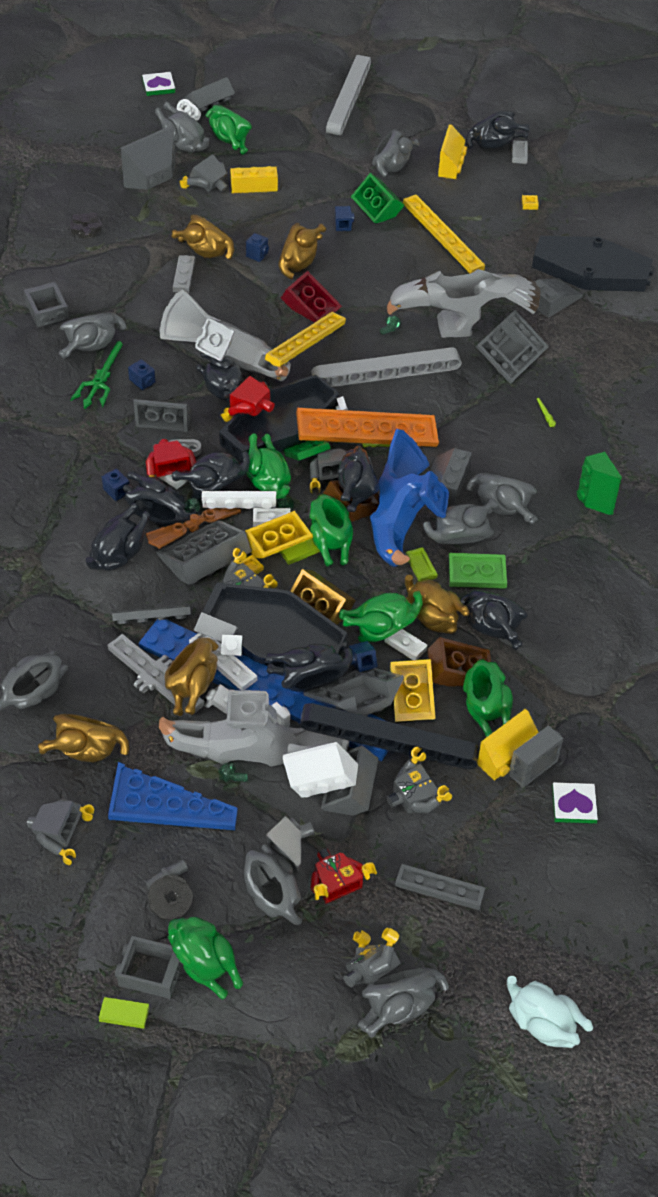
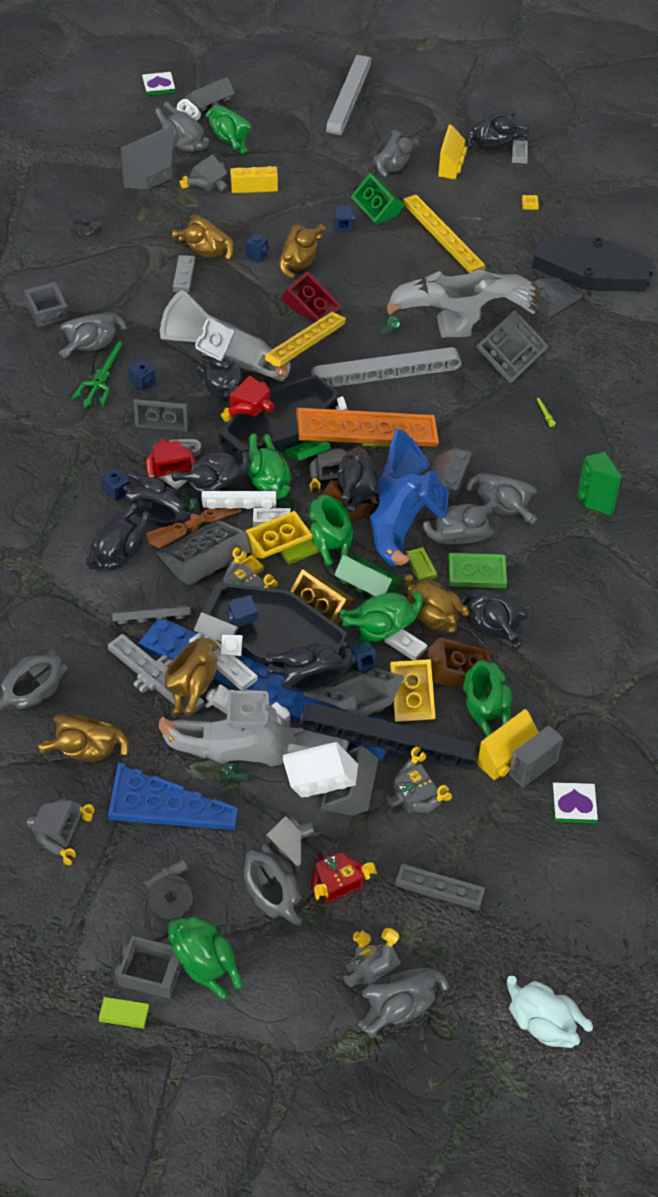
none -> dark blue brick [226,595,258,627]
none -> slope [334,555,404,598]

